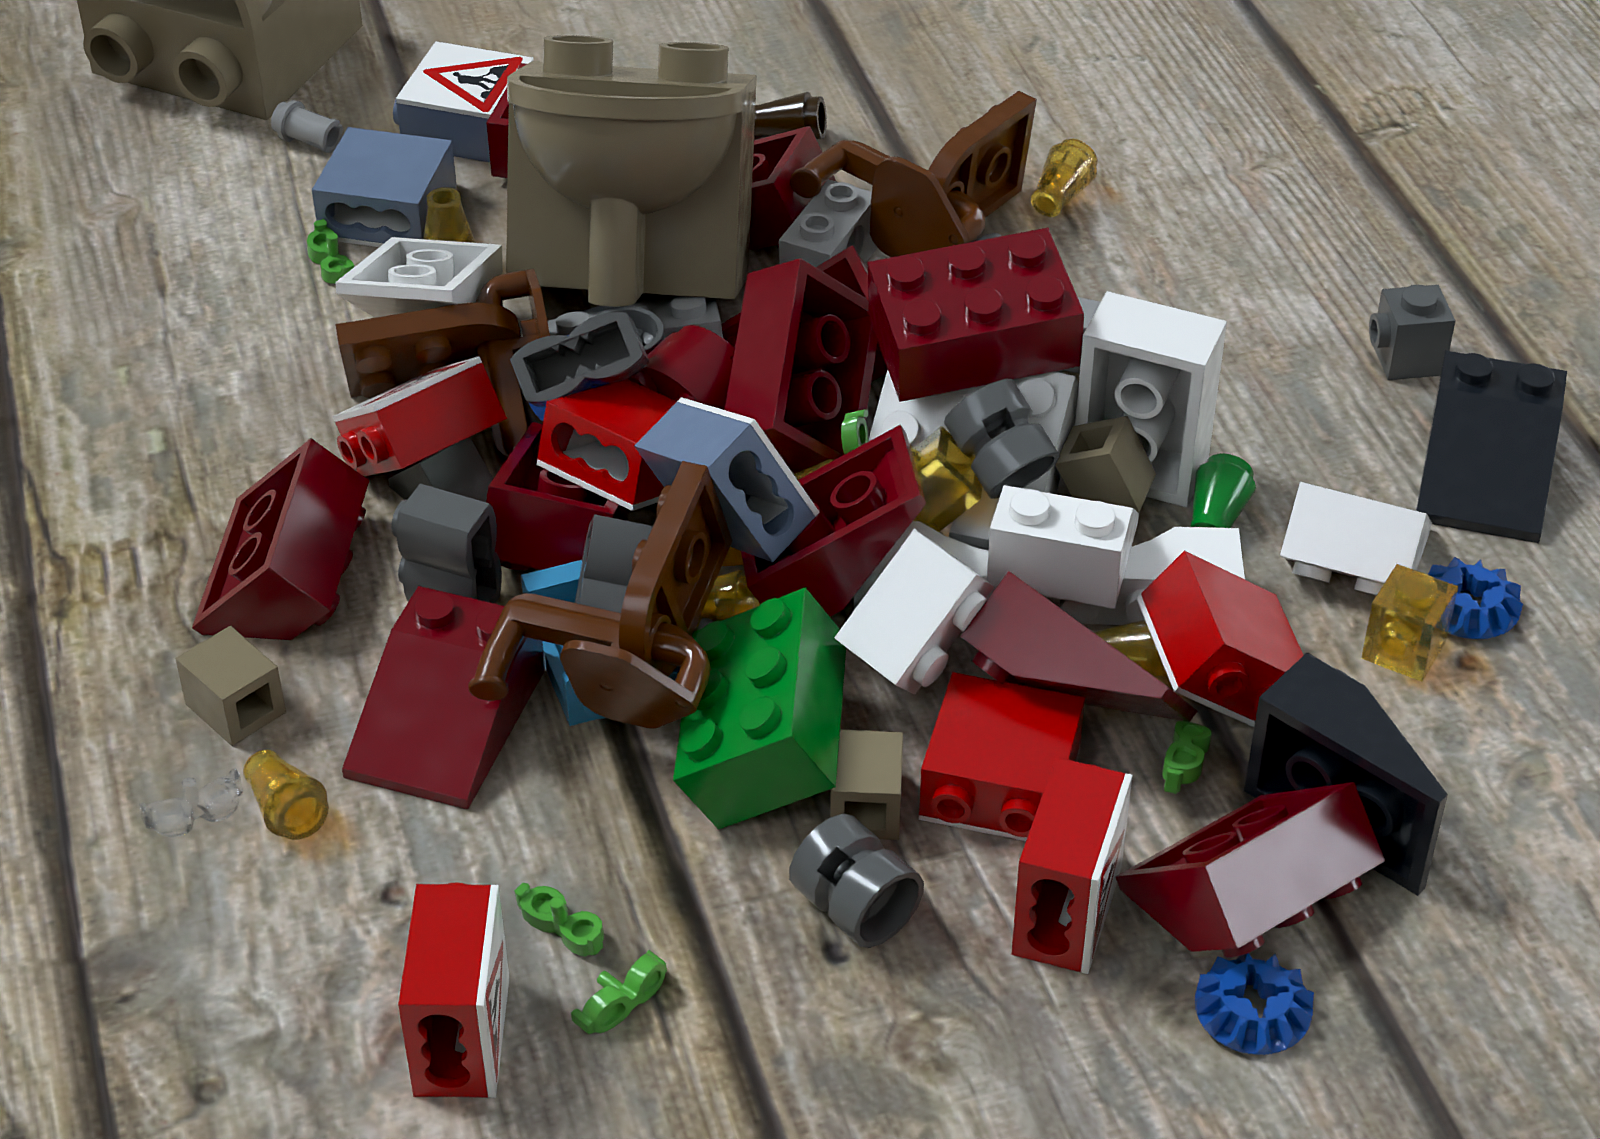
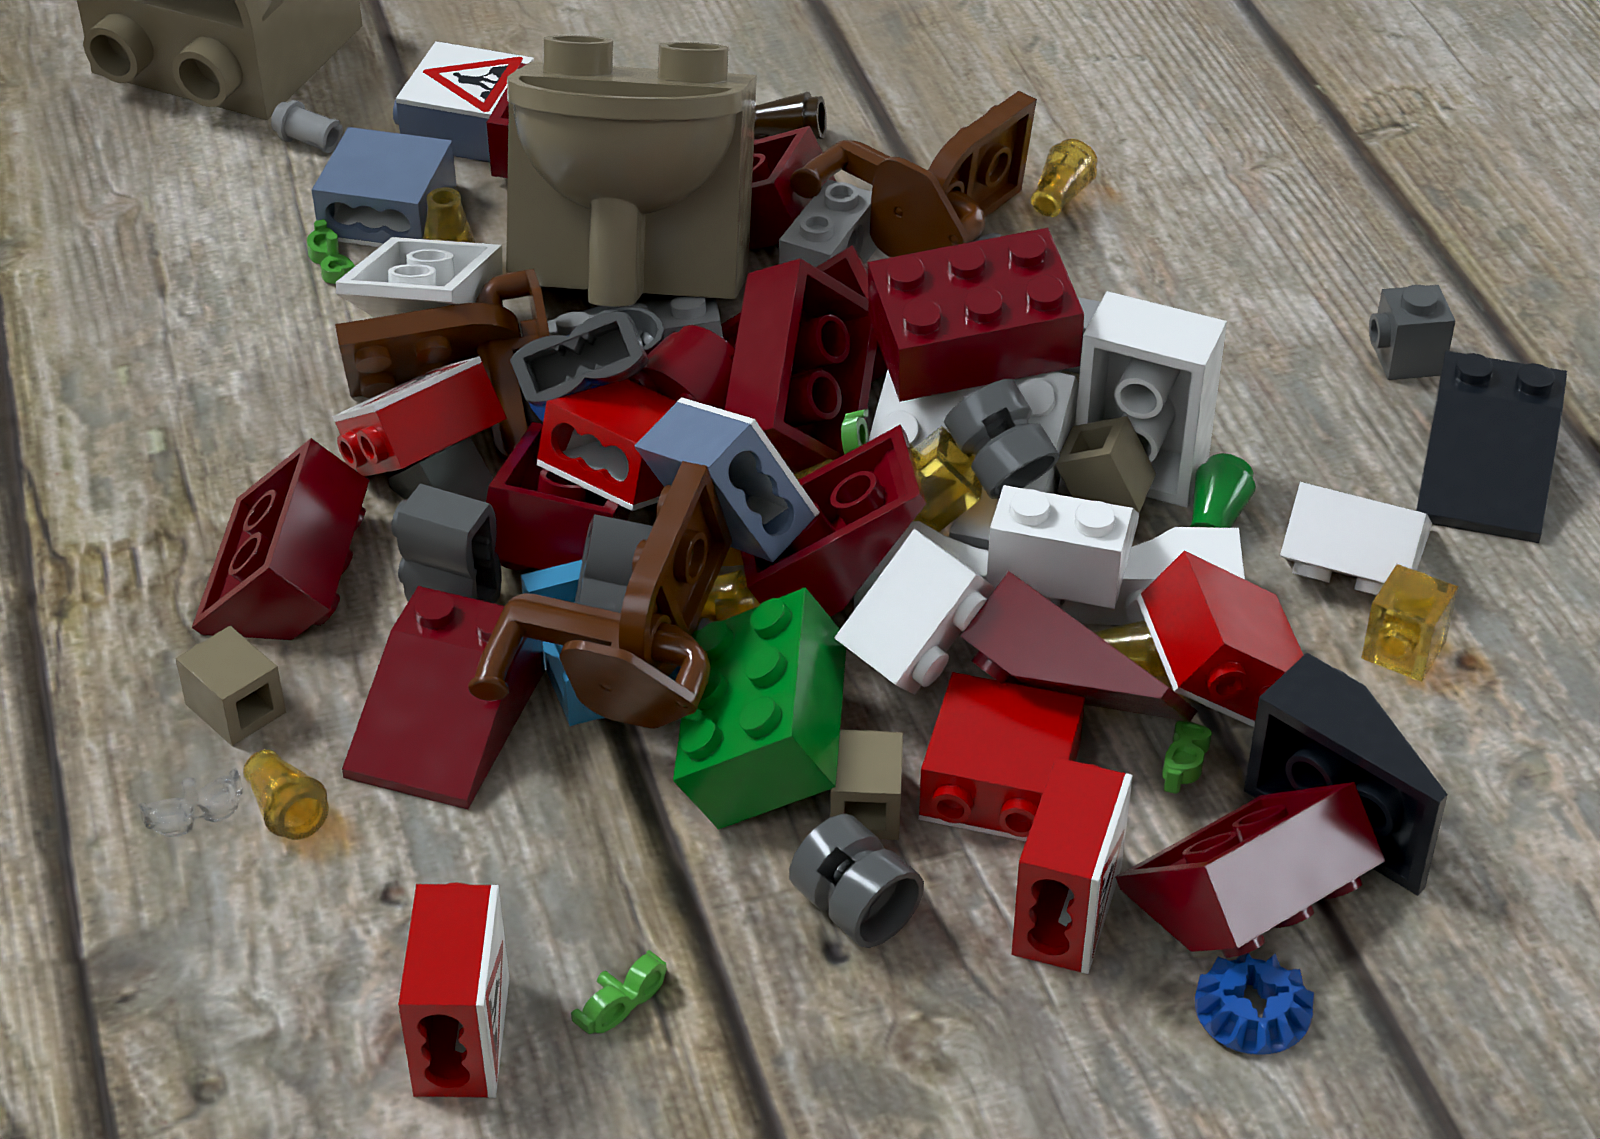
bright green piece [514,883,604,956] -> none
blue gear [1418,557,1523,639] -> none

